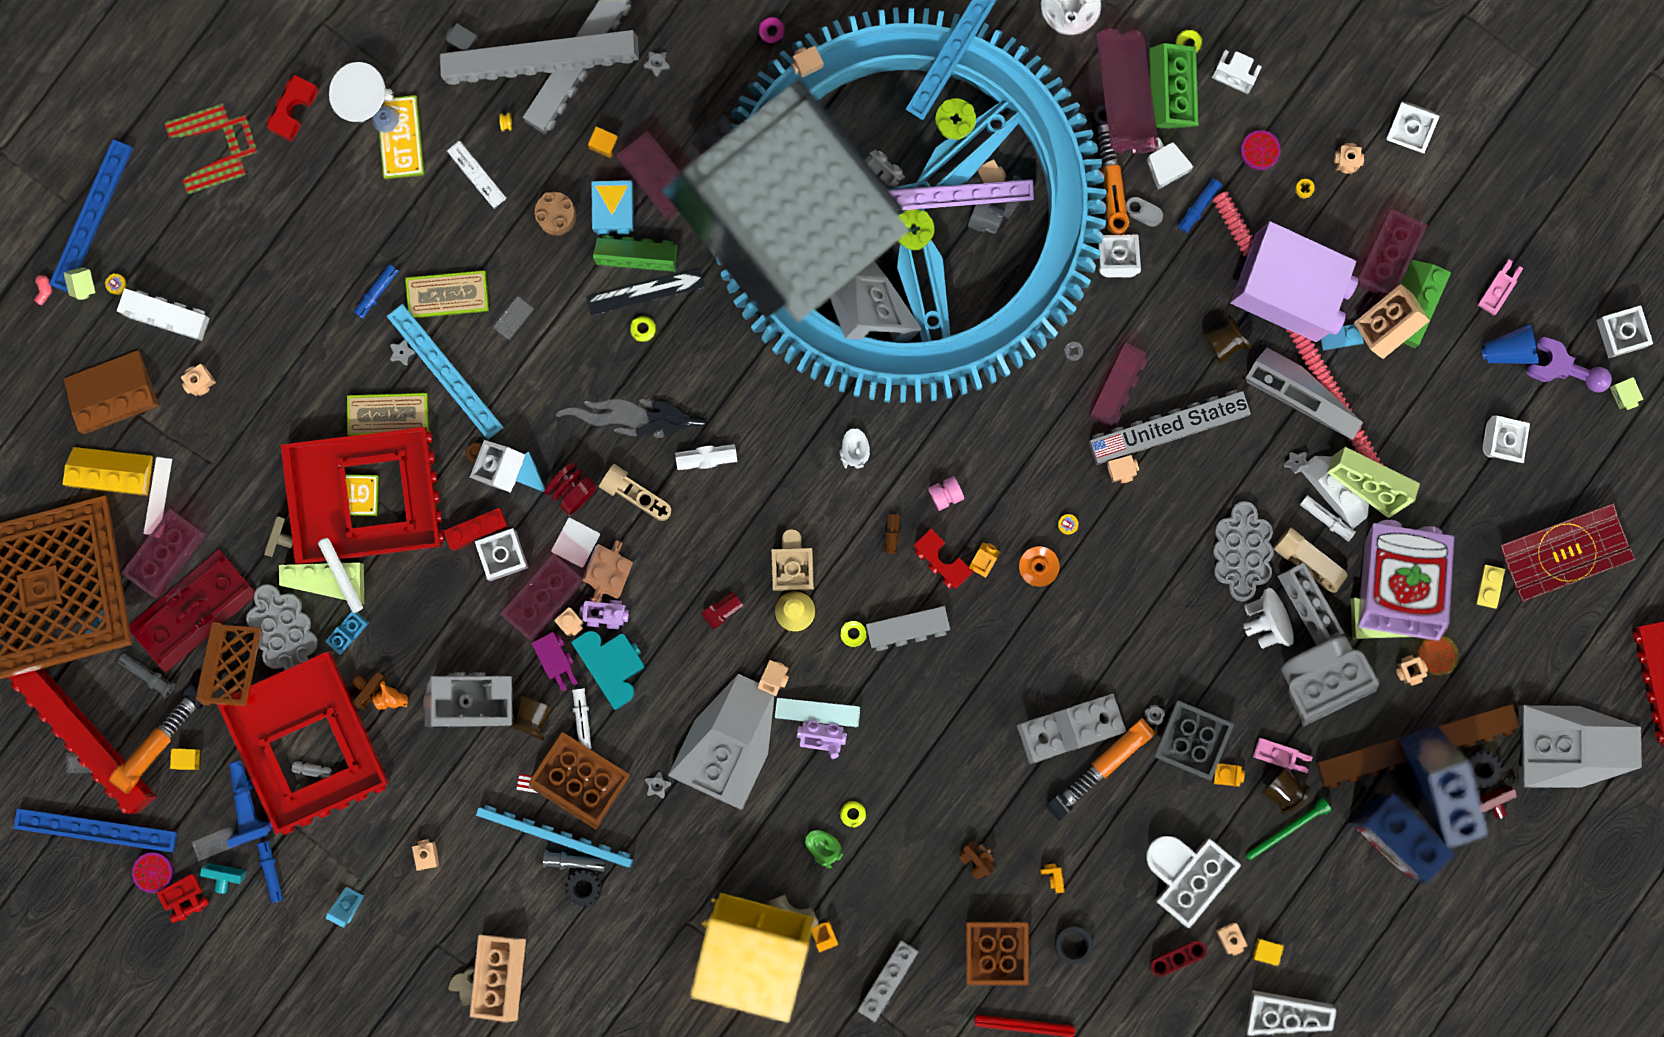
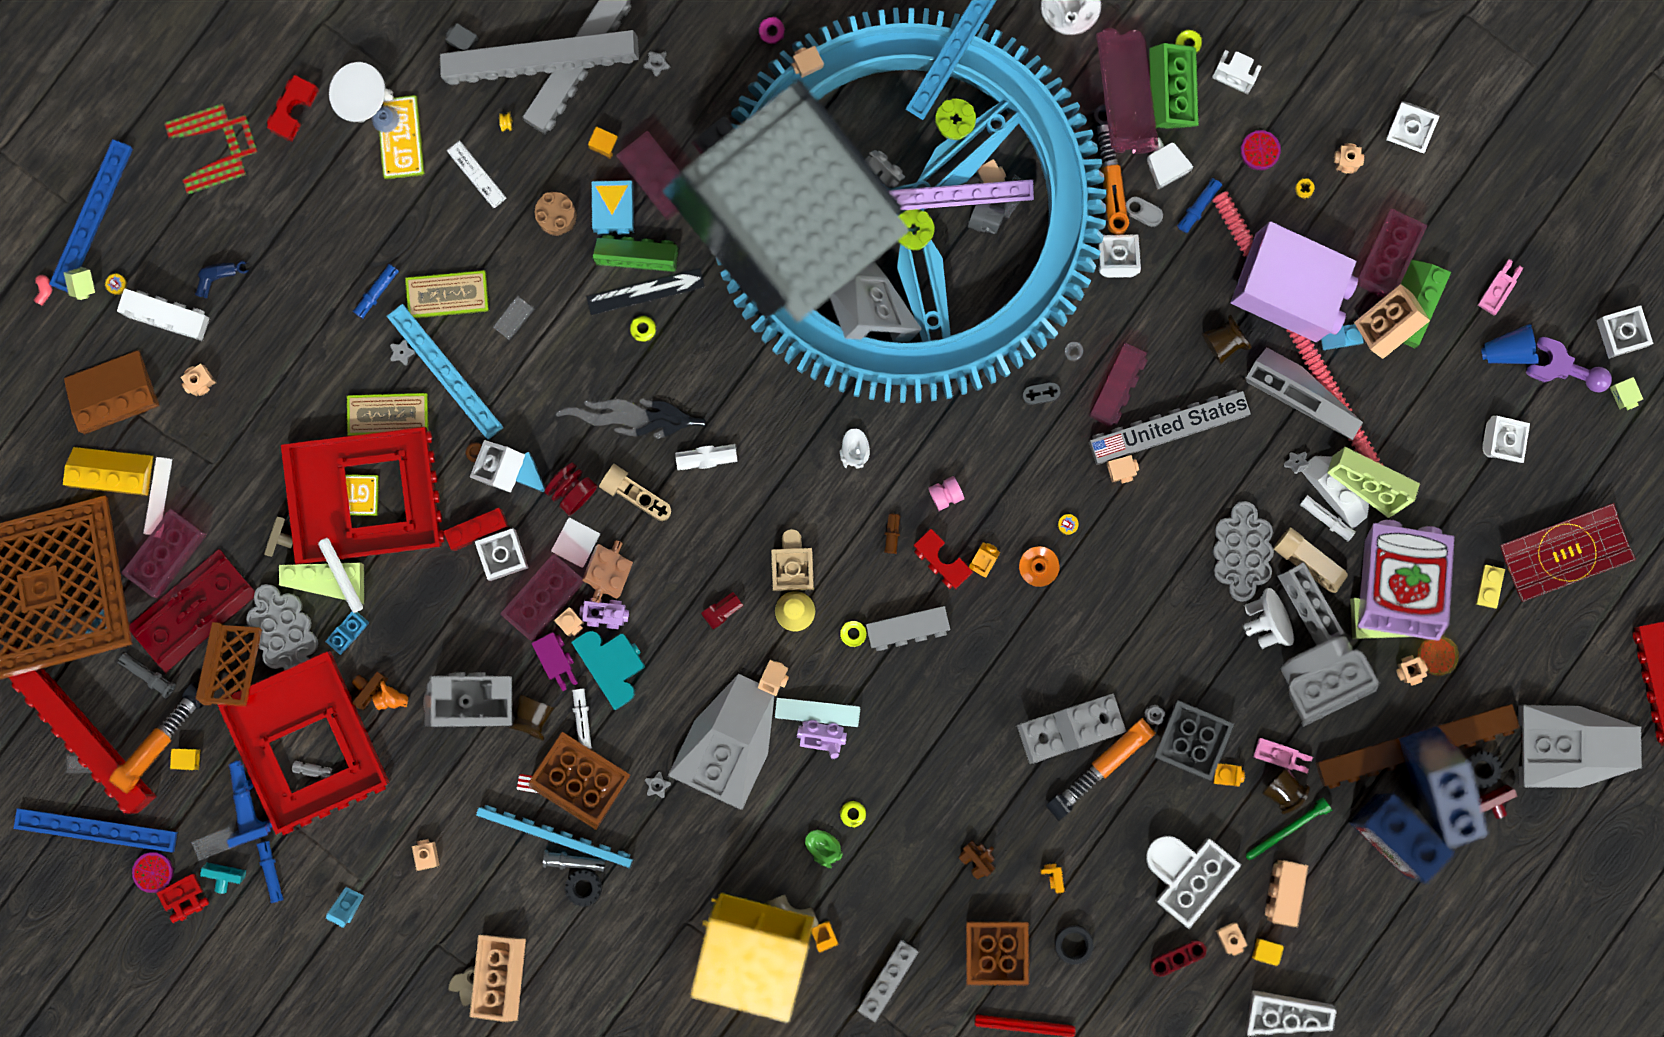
none -> dark blue arm [195,262,249,298]
none -> dark grey beam [1022,383,1060,405]
none -> light nougat brick [1265,860,1308,927]

